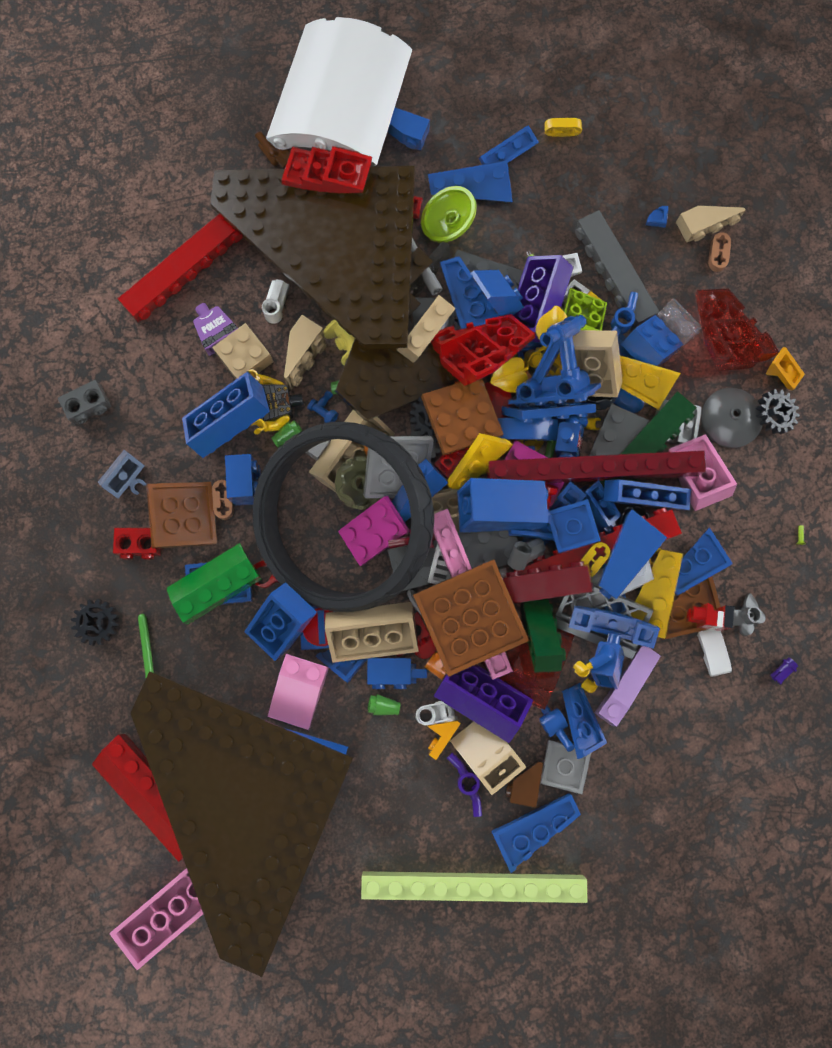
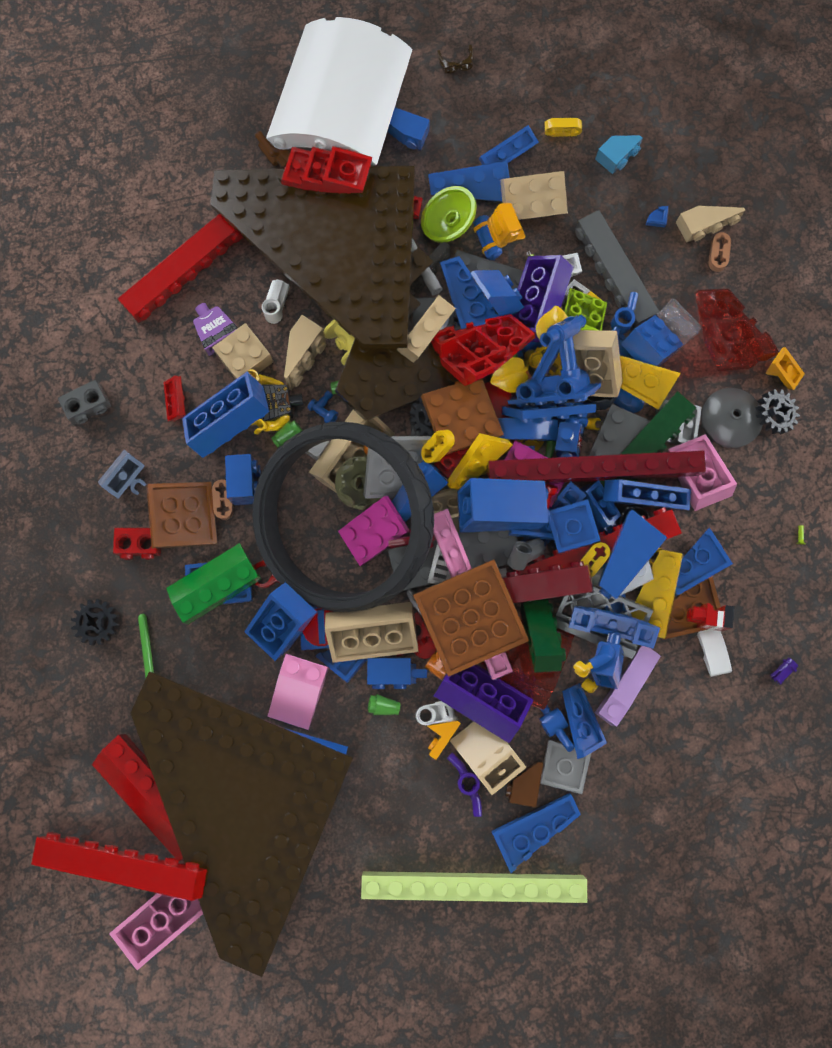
dark grey animal [733,593,766,636] -> none
none -> red brick [31,832,207,901]
none -> red plate [163,376,185,422]
none -> yellow beam [421,430,455,463]
none -> dark brown cap [437,45,473,73]
none -> light orange piece [473,203,525,260]
none -> tan brick [500,171,568,220]
none -> dark azure slope [595,135,643,174]

